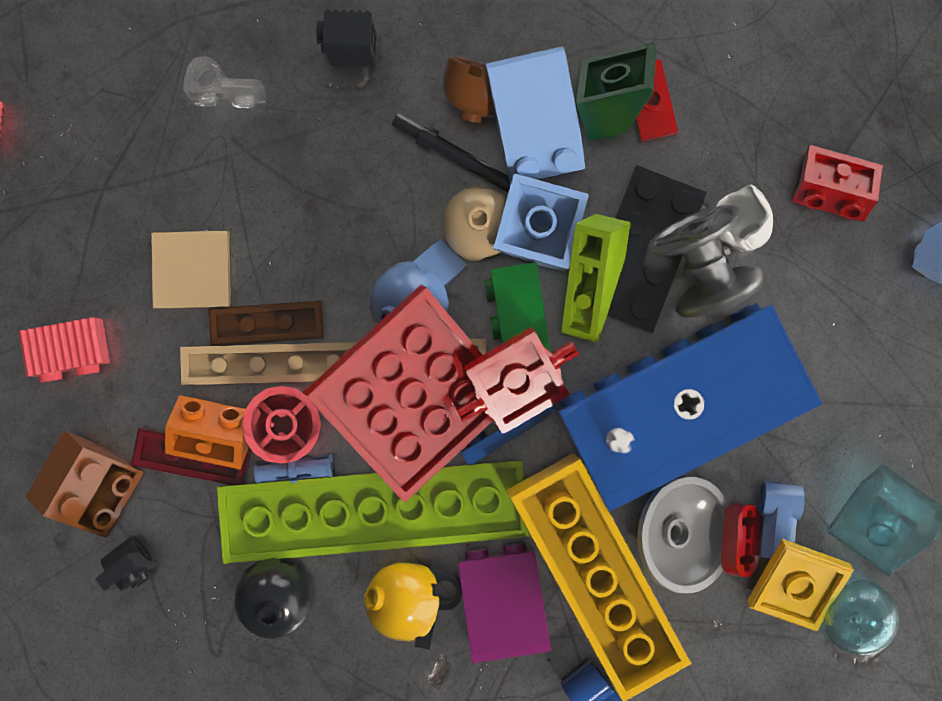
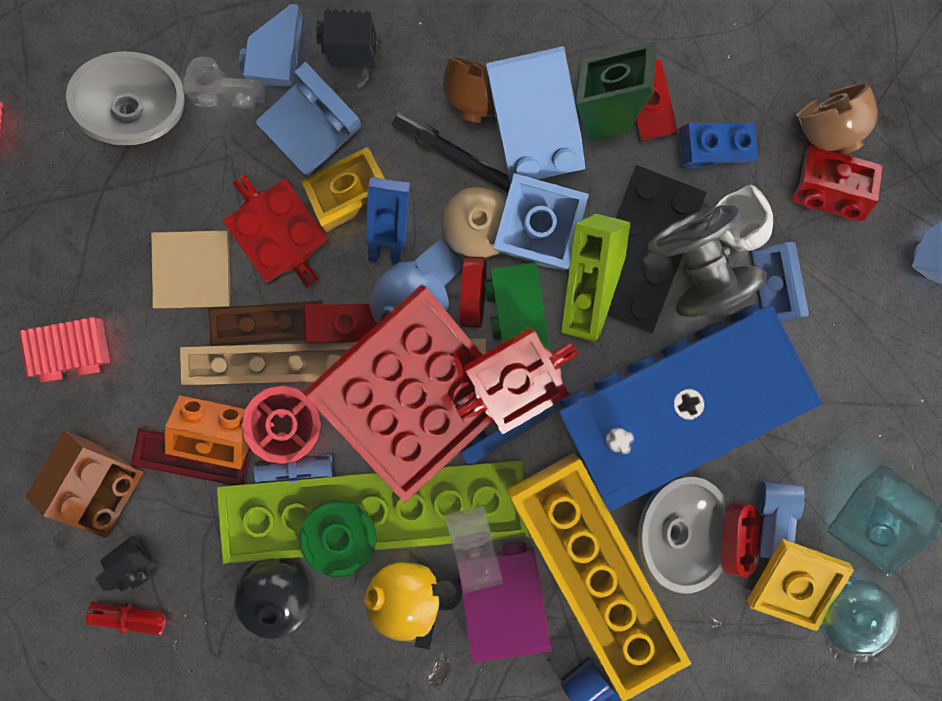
none -> light grey dish [66,51,185,145]
none -> red axle [86,601,166,636]
none -> red plate [222,174,329,289]
none -> medium blue slope [239,4,303,88]
none -> medium blue bracket [256,61,362,176]
none -> green tile [299,499,377,578]
none -> yellow slope [301,146,385,233]
none -> red plate [303,303,377,343]
none -> blue hinge [366,177,410,265]
none -> clear plate [445,506,503,593]
none -> red beam [460,256,487,328]
none -> blue plate [679,123,758,168]
none -> medium blue slope [751,242,809,321]
none -> medium nougat cylinder [796,83,878,154]

